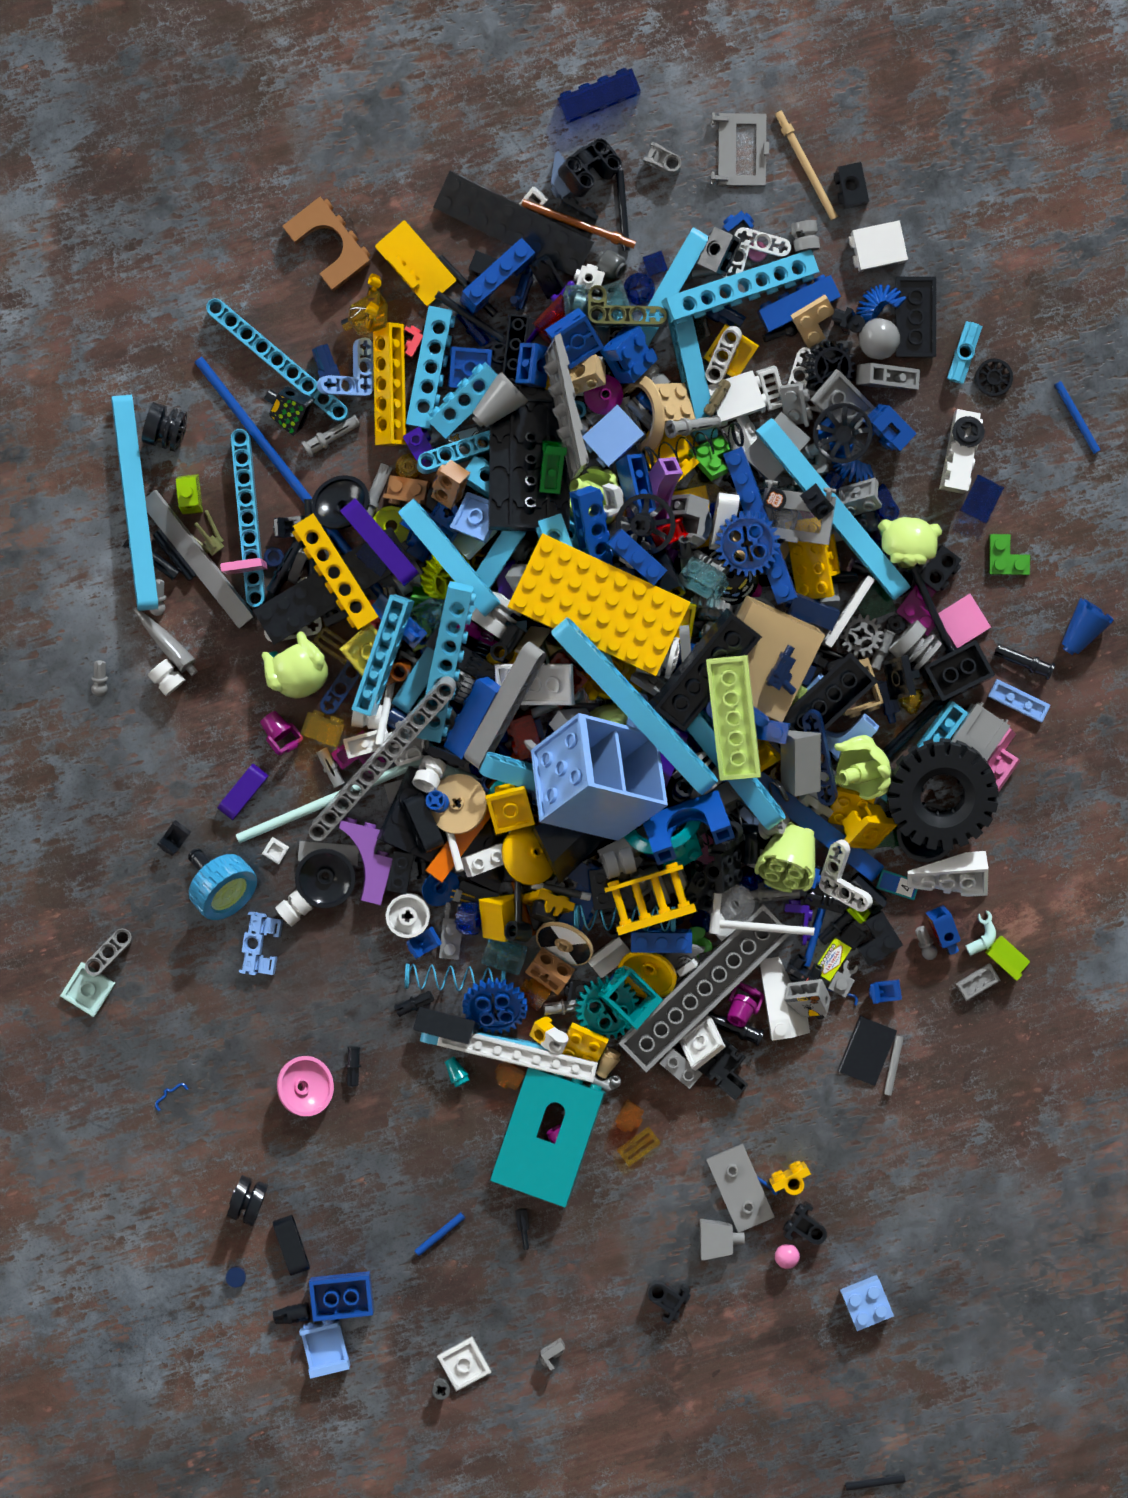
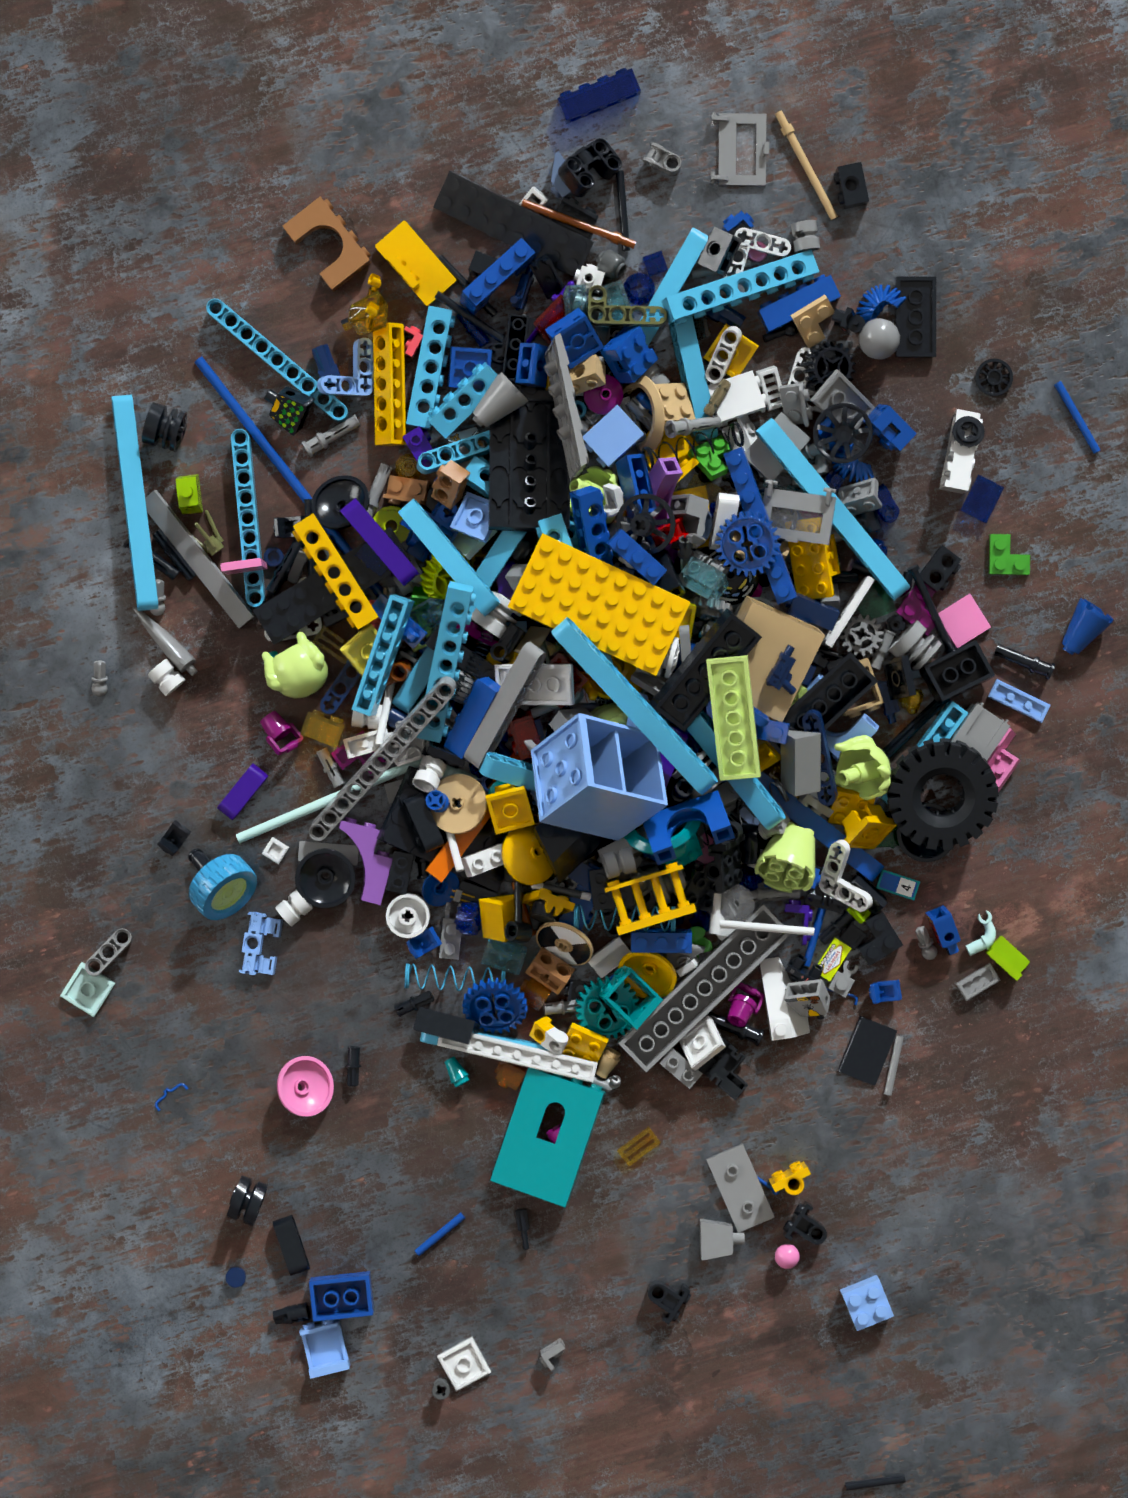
green bracket [539,441,567,494] -> none
clear orange brick [614,1099,644,1132] -> none
tile [763,485,786,510] -> none
black bracket [800,483,834,520] -> none
white panel [848,220,908,272] -> none
light grey slope [856,363,920,390] -> none
yellowish green piece [878,517,942,568] -> none
white wedge [907,851,988,897] -> none
medium azure piece [947,321,983,384] -> none

